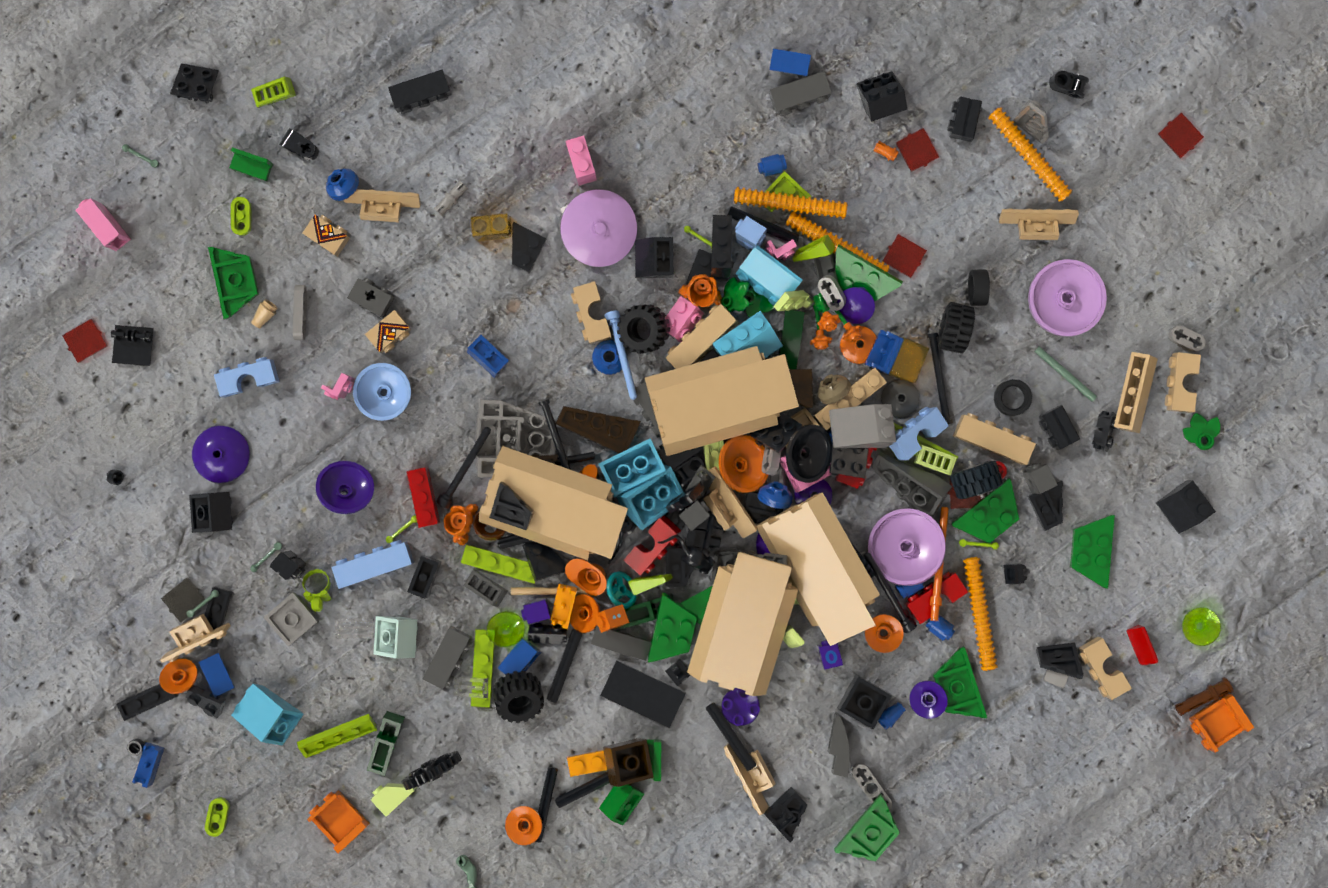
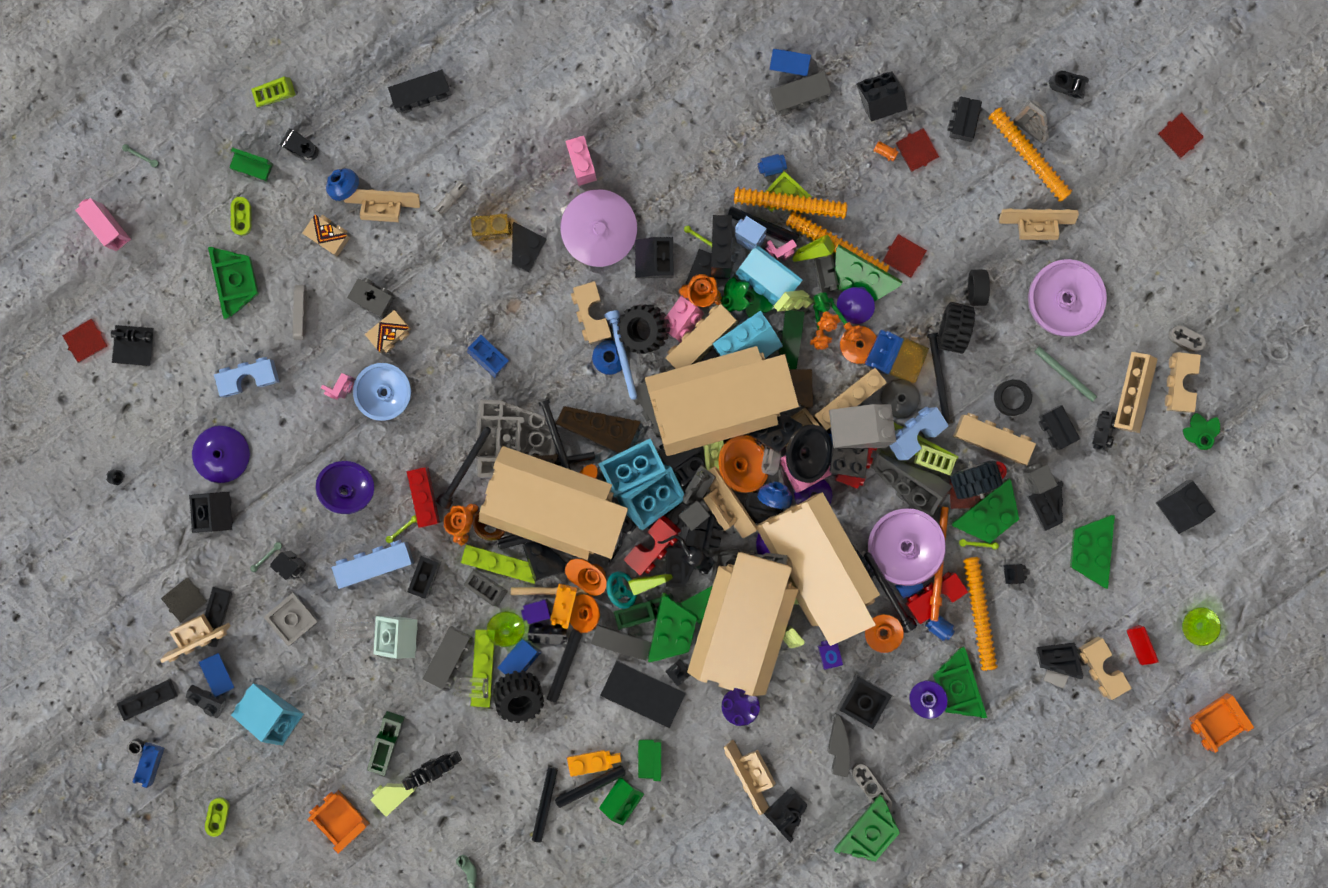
orange dish [159,659,198,694] -> none
black hinge [170,63,219,103] -> none
sand green hinge [187,590,219,618] -> none
tan cone [251,299,277,329] -> none
lime plate [297,714,377,758] -> none
lime piece [302,569,331,612] -> none
black wing [489,481,533,530] -> none
orange dish [505,806,542,845] -> none
orange brick [595,604,629,633] -> none
dark brown brick [603,738,654,787] -> none
black wing [666,481,705,513] -> none
black axle [706,703,756,771] -> none
light grey beam [818,275,846,311] -> none
dark tan piece [818,374,851,405] -> none
blue cone [878,702,906,730] -> none
reddish brown pin [1174,677,1234,716] -> none

